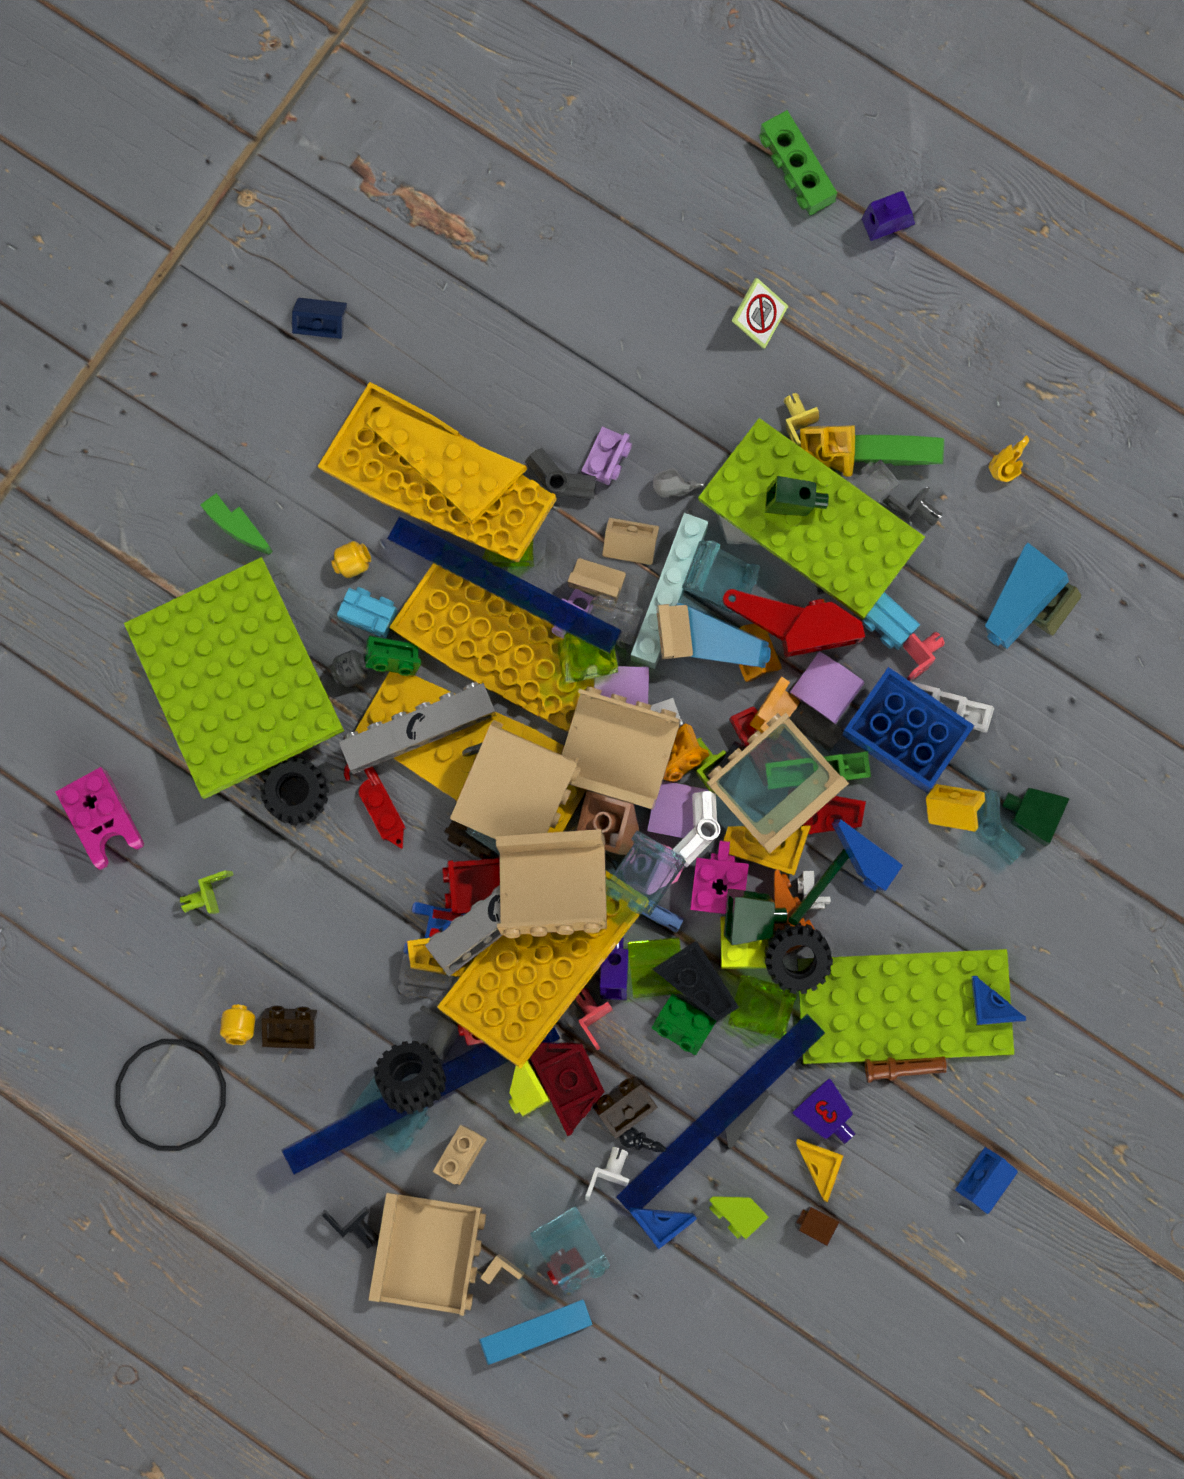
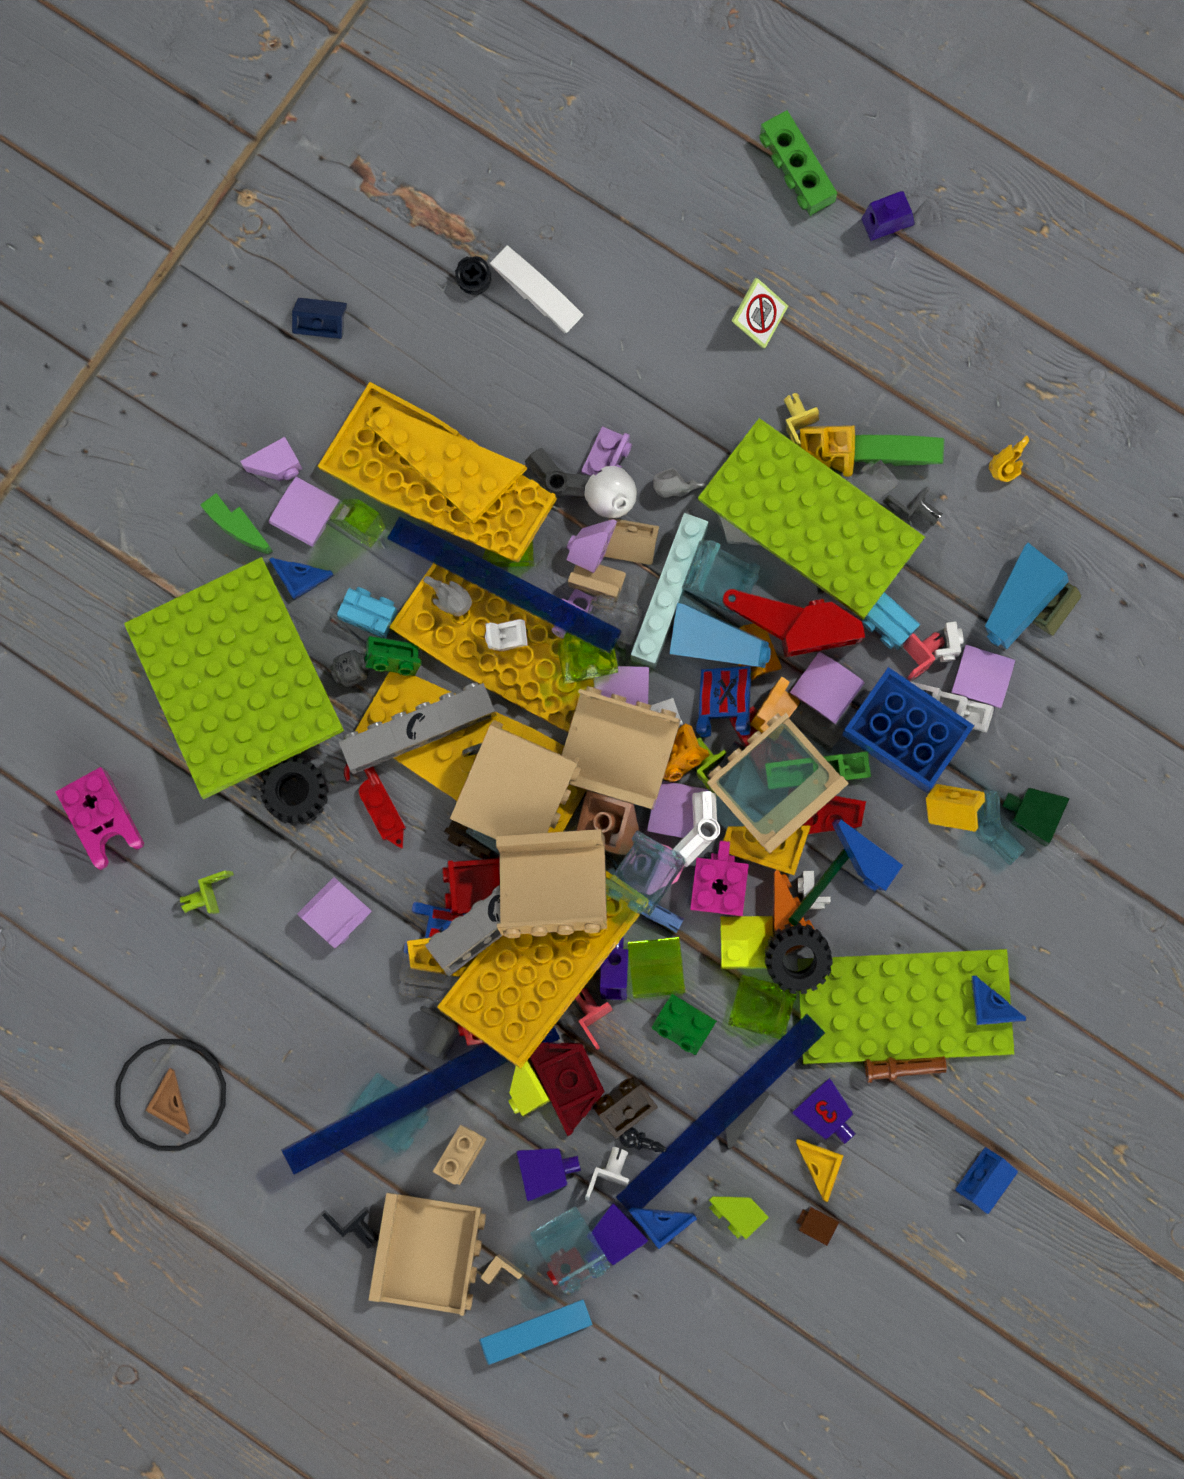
yellow head [220,1004,255,1045] -> none
dark brown bracket [262,1005,317,1049] -> none
yellow head [331,541,371,578] -> none
black tyre [374,1041,446,1114] -> none
black wing [652,941,739,1021] -> none
tan panel [656,604,693,660] -> none
dark green torso [724,889,787,945] -> none
dark green torso [765,476,829,516] -> none
none -> medium nougat tile [145,1068,191,1134]
none -> lavender slope [240,437,302,481]
none -> lavender slope [269,477,340,547]
none -> blue tile [269,557,334,600]
none -> lavender slope [297,877,372,948]
none -> clear neon green slope [330,499,385,548]
none -> light grey piece [424,576,472,617]
none -> black wheel [455,256,492,295]
none -> white bracket [485,619,528,651]
none -> white slope [489,245,583,333]
none -> dark purple torso [516,1148,581,1201]
none -> lavender slope [566,519,617,573]
none -> white cylinder [584,466,637,518]
none -> dark purple torso [584,1203,648,1268]
none -> blue flag [696,666,751,738]
none -> white bracket [933,622,964,663]
none -> lavender slope [951,645,1015,709]

